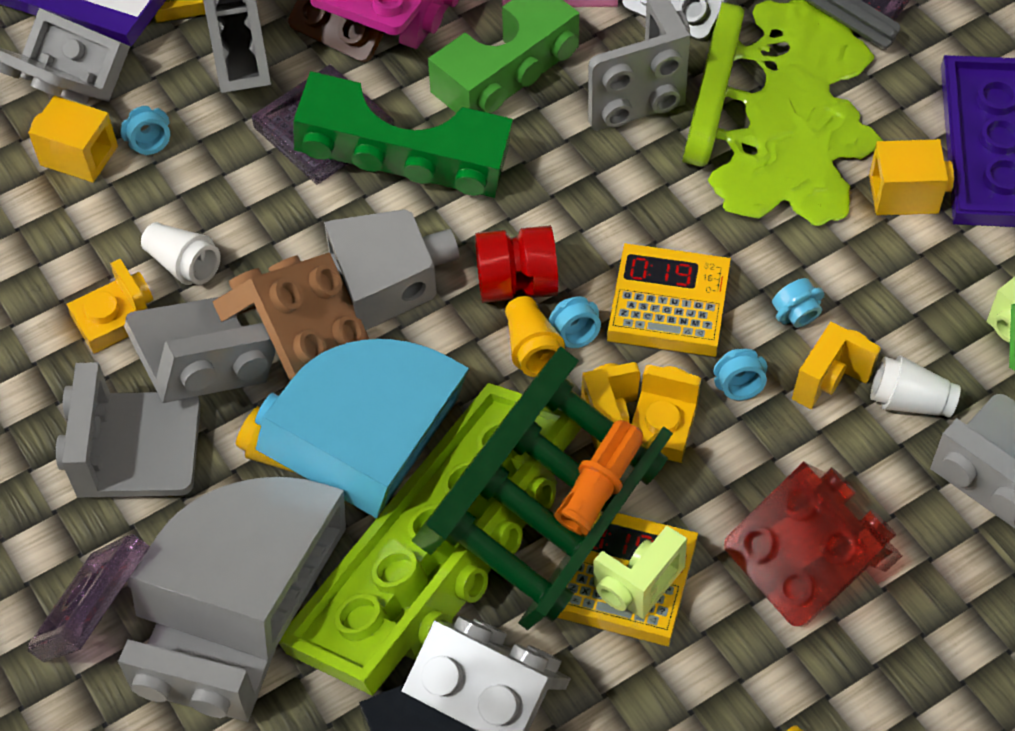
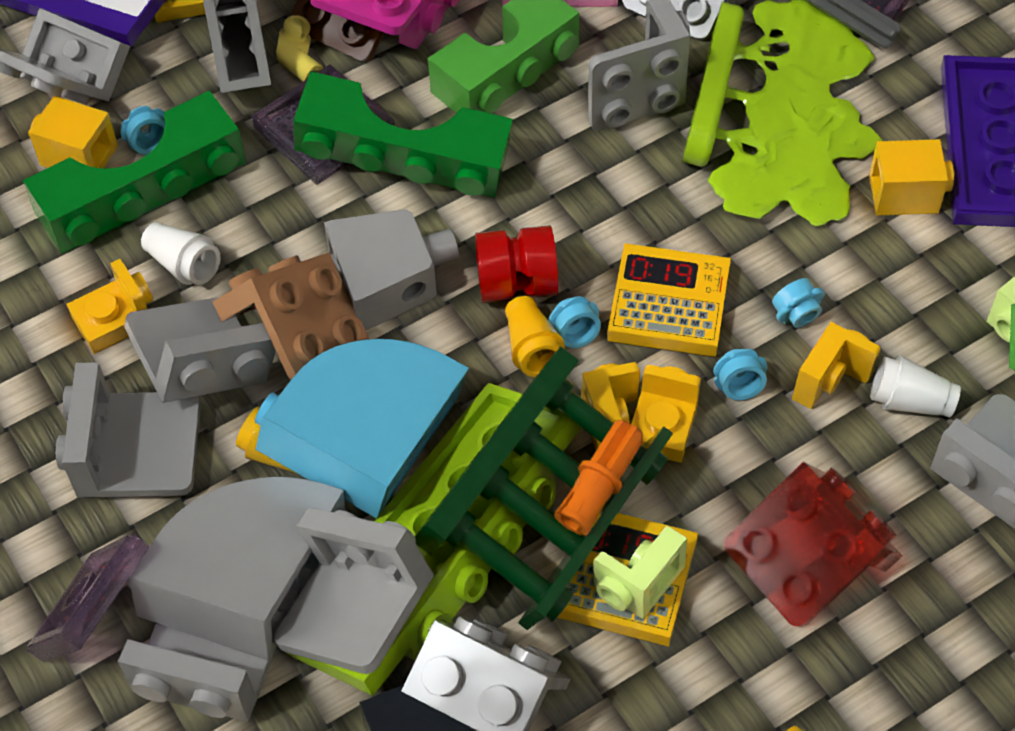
none -> green arch [22,90,246,254]
none -> light grey bracket [274,507,434,674]
none -> light yellow arm [276,15,324,84]

